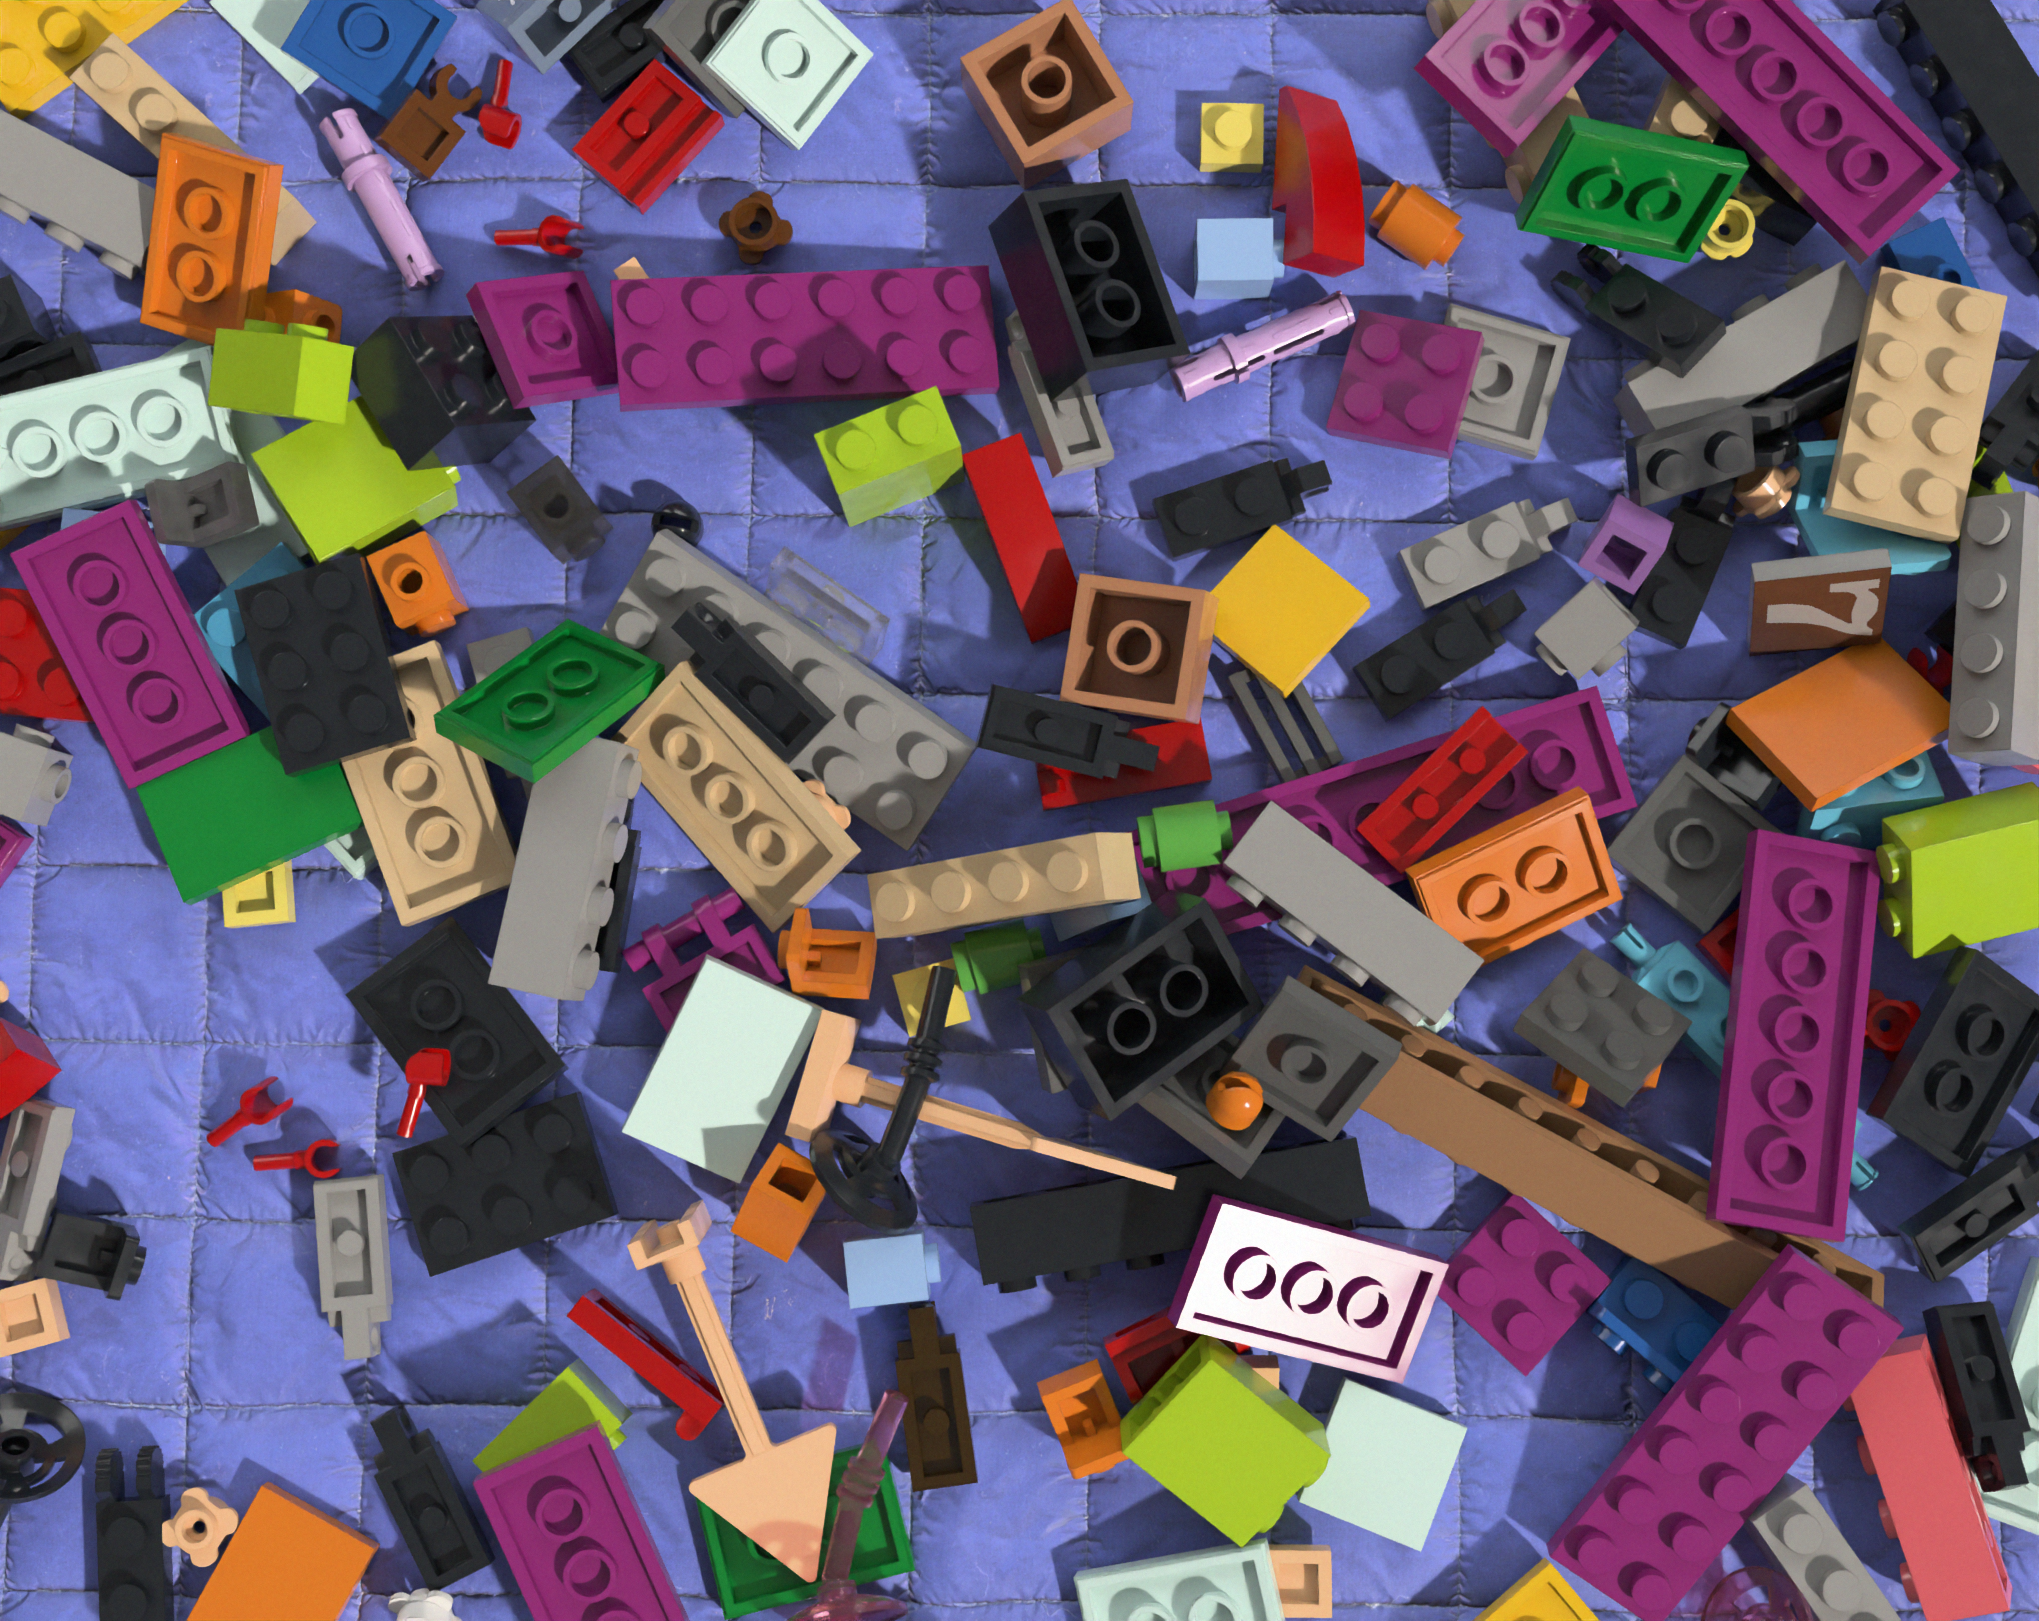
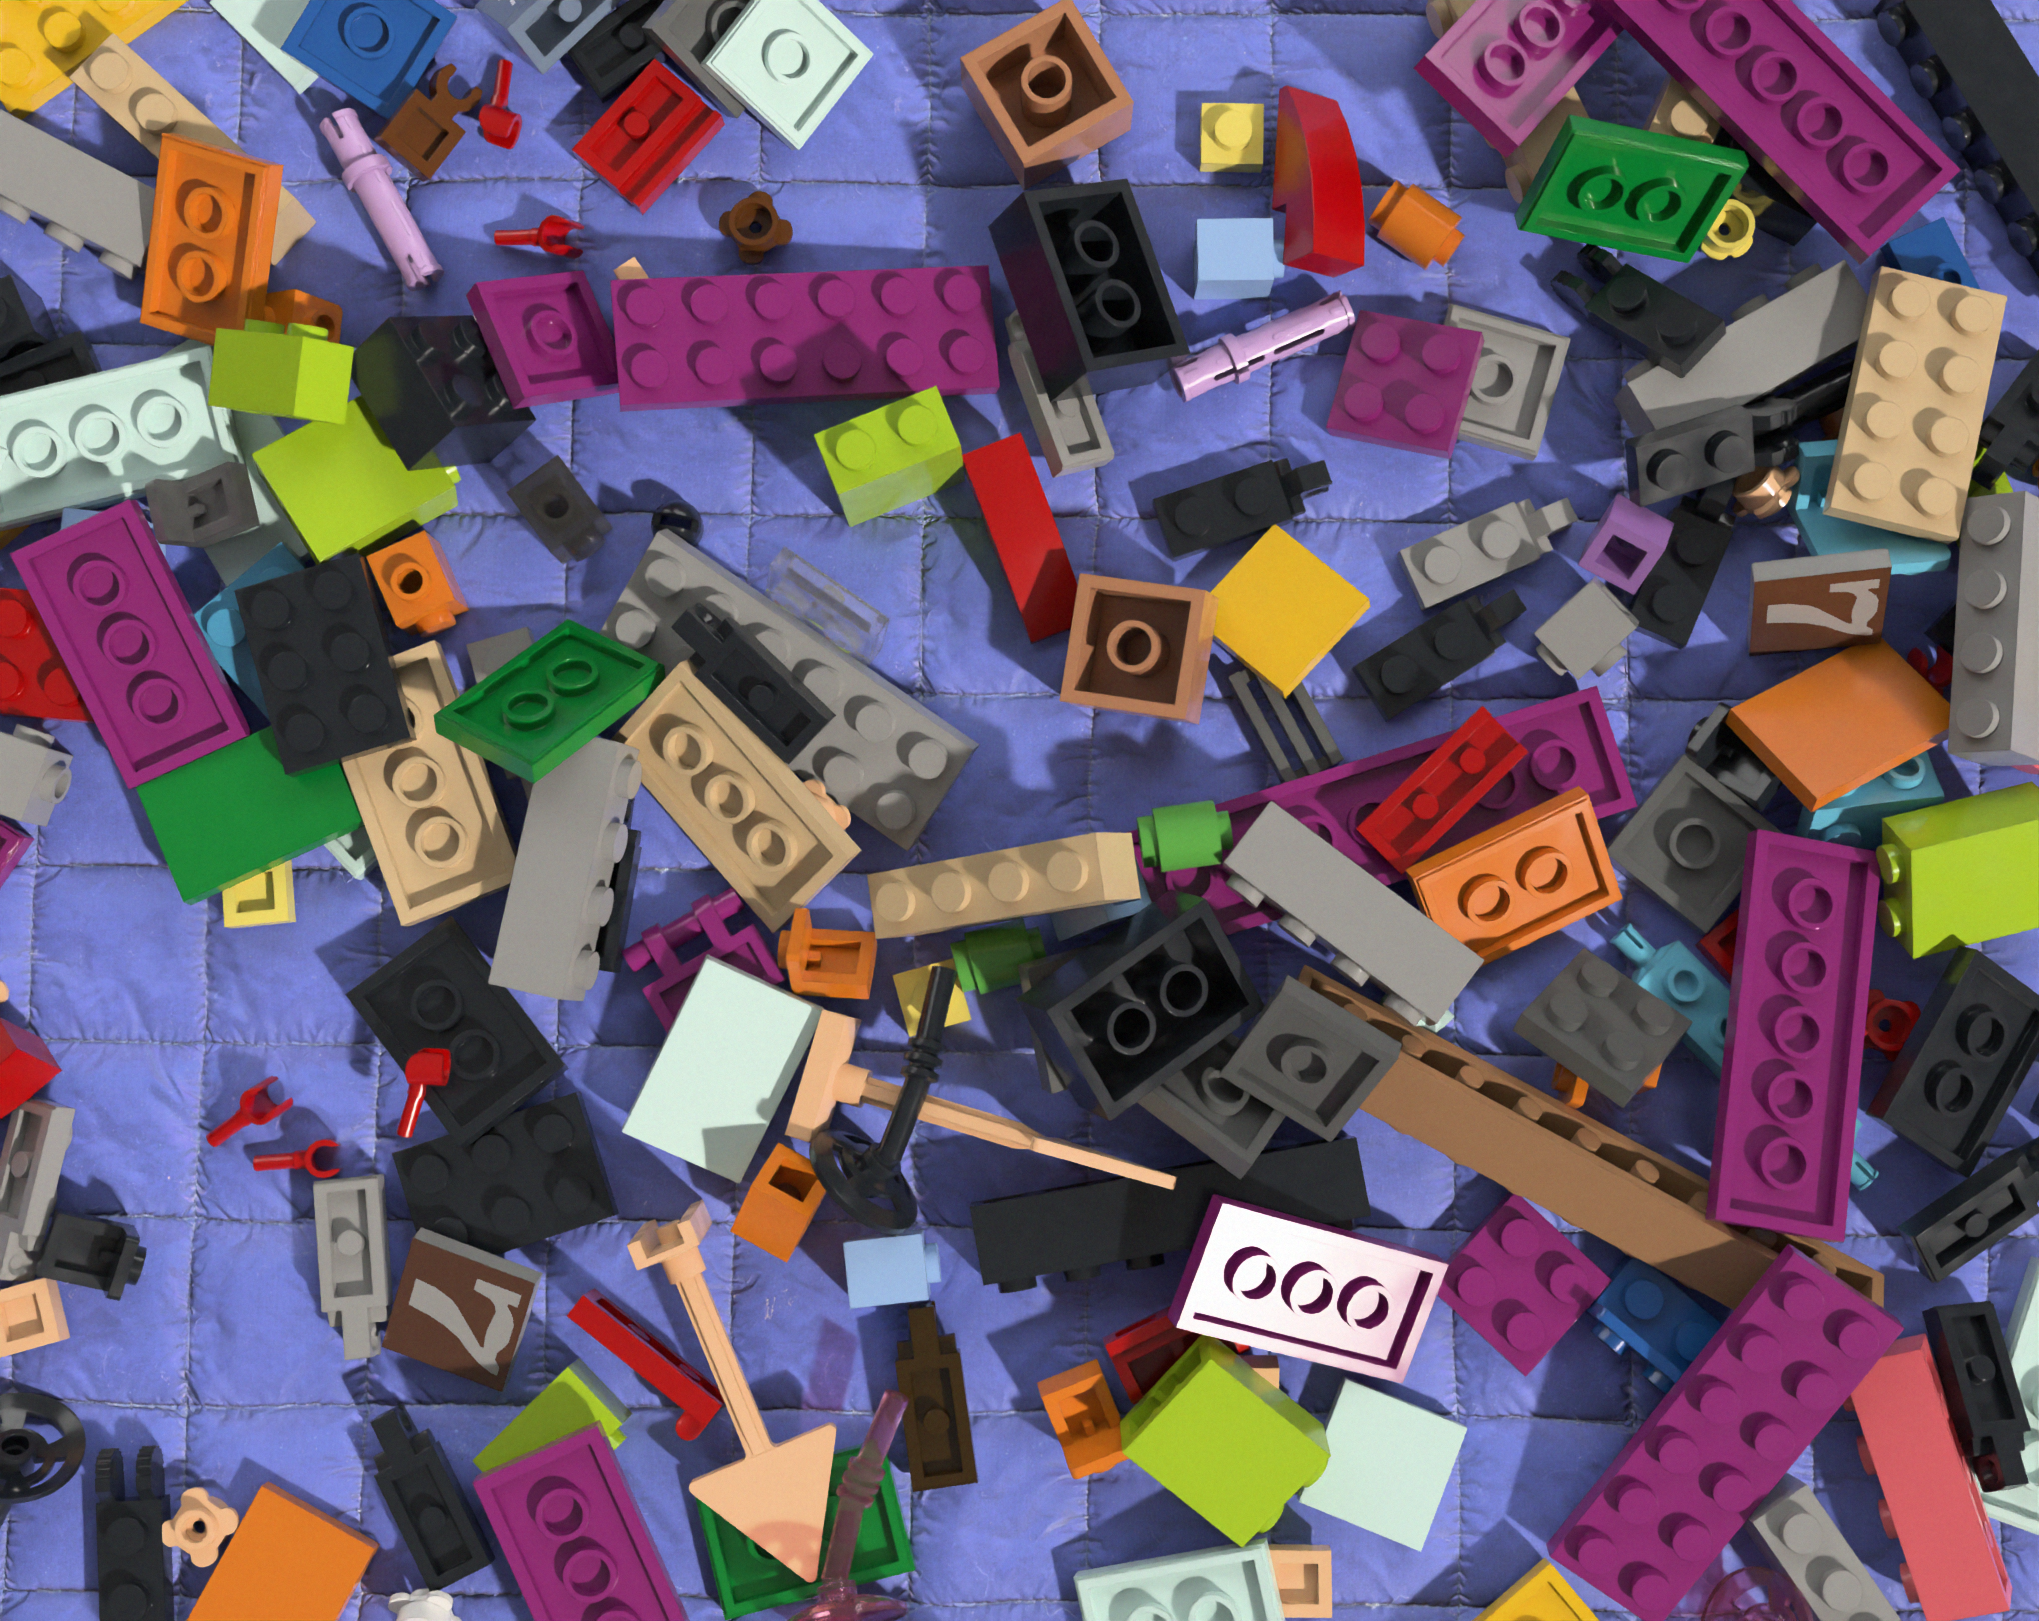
black hinge [975,684,1160,779] -> none
red hinge [1034,717,1212,812] -> none
orange hinge [1206,1071,1264,1130] -> none
none -> reddish brown tile [381,1227,543,1392]

